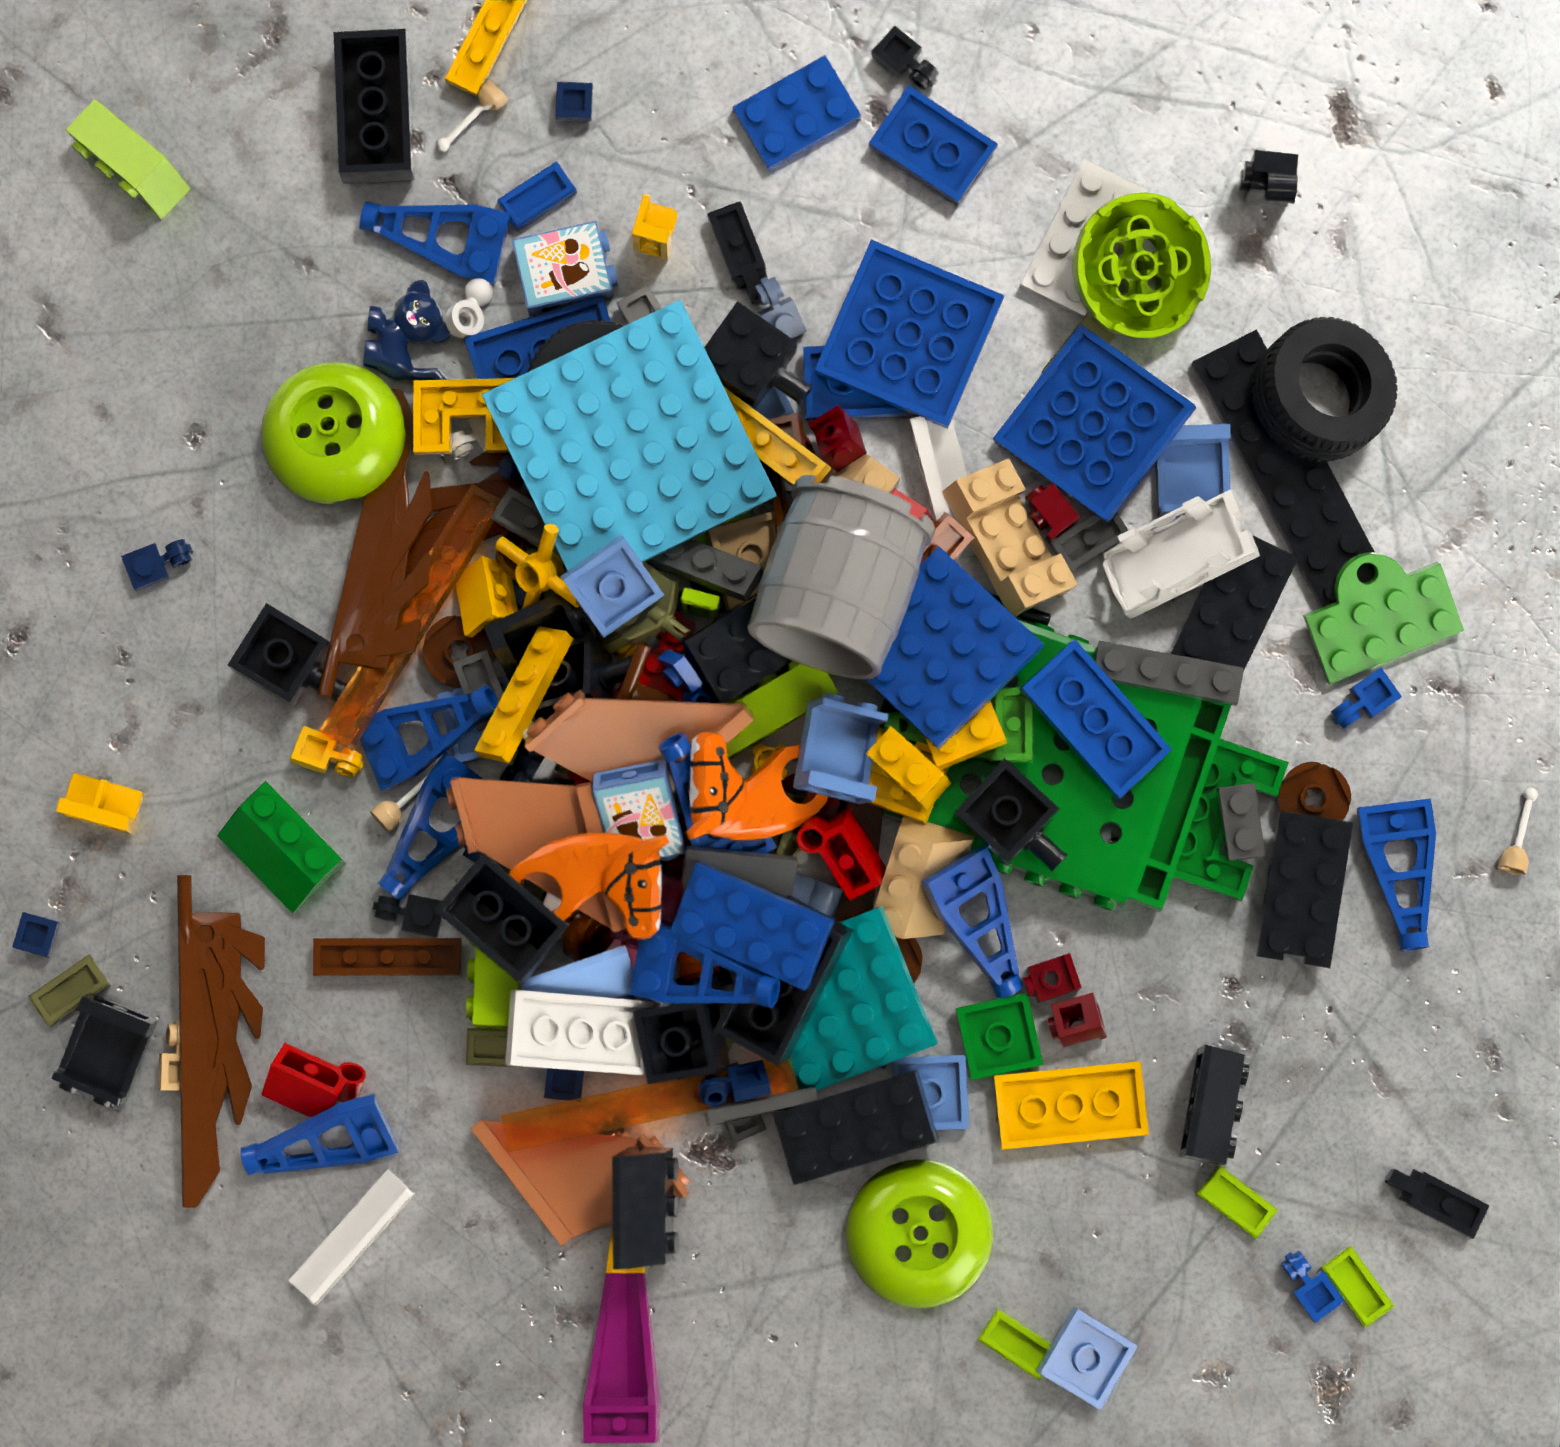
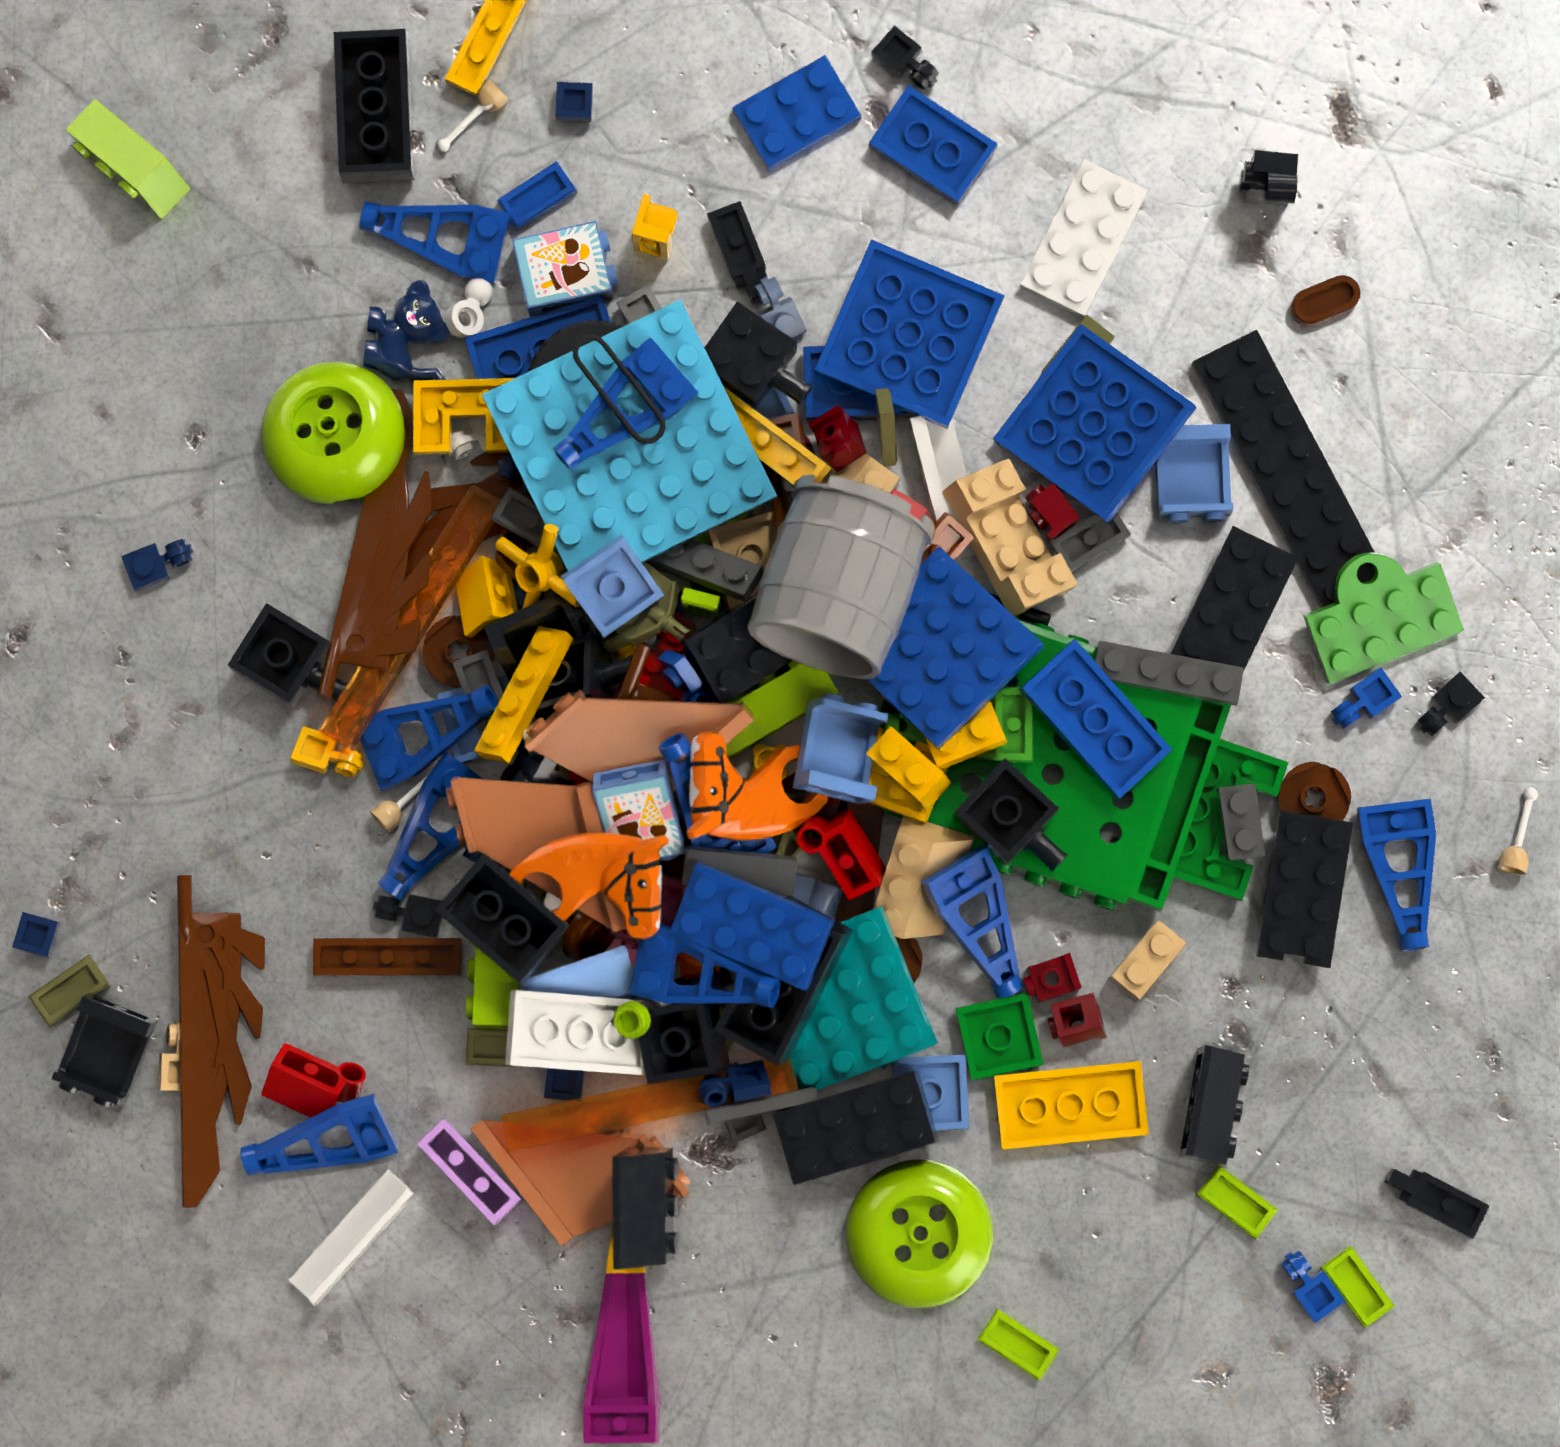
yellow panel [56,773,143,834] -> none
green slope [217,781,346,914] -> none
medium blue plate [1036,1307,1138,1410] -> none
lime brick [1072,192,1211,338] -> none
white piece [1102,489,1260,619] -> none
black tyre [1252,317,1398,462] -> none
none -> lavender brick [417,1118,523,1225]
none -> blue plate [552,337,699,471]
none -> black piece [573,335,666,444]
none -> lime plate [614,1001,651,1039]
none -> olive tile [875,388,898,467]
none -> tan brick [1108,919,1187,1002]
none -> reddish brown tile [1290,275,1361,327]
none -> black plate [1417,671,1485,736]

